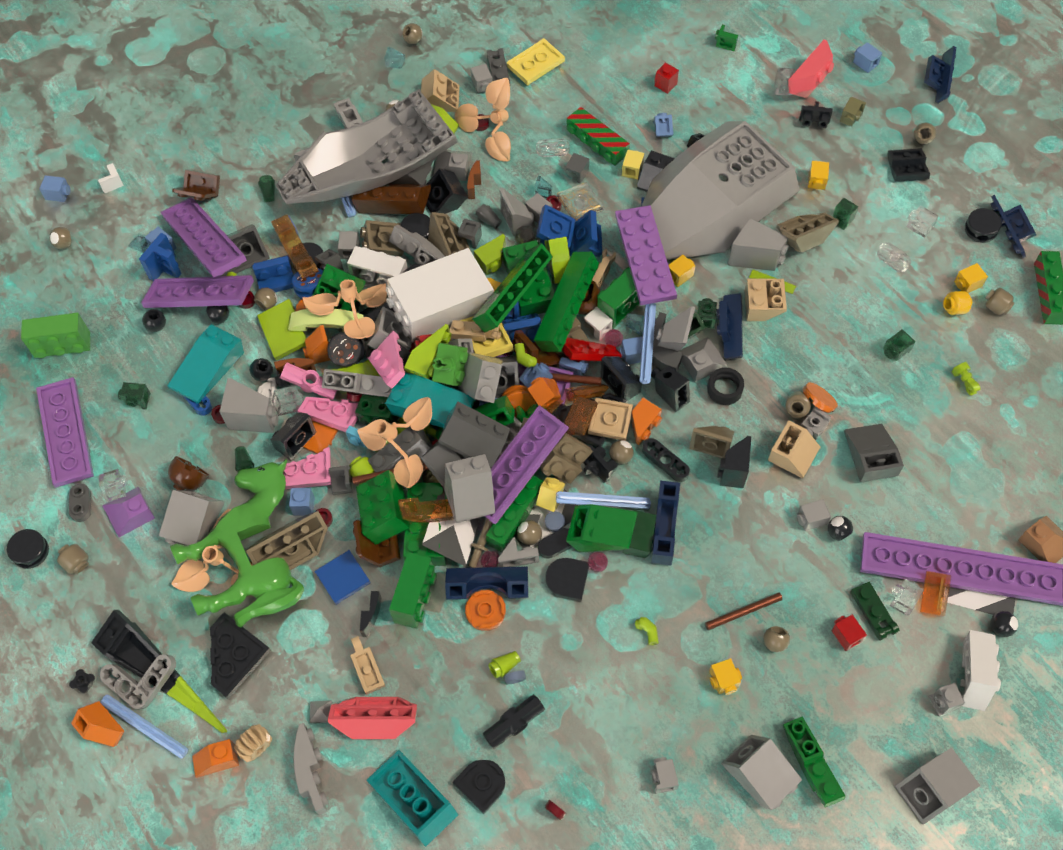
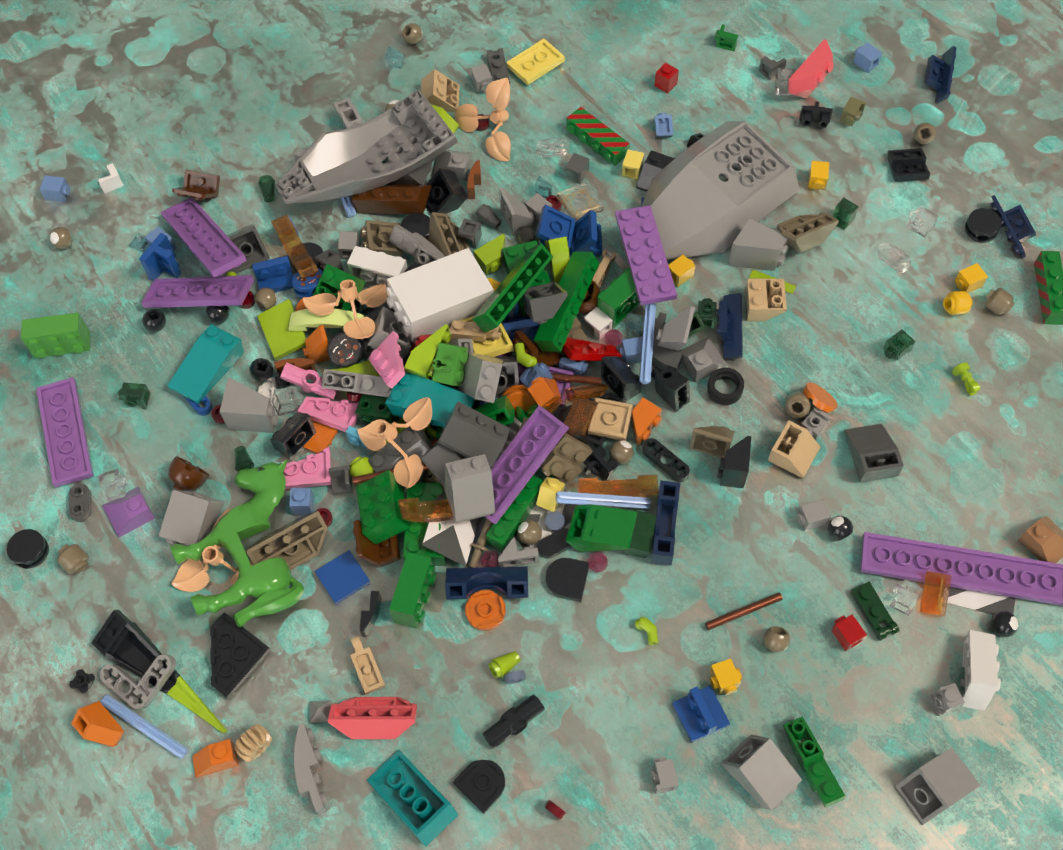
none -> dark grey slope [522,282,568,324]
none -> clear orange slope [578,474,659,497]
none -> blue bracket [672,685,730,743]
none -> dark grey panel [759,56,787,80]

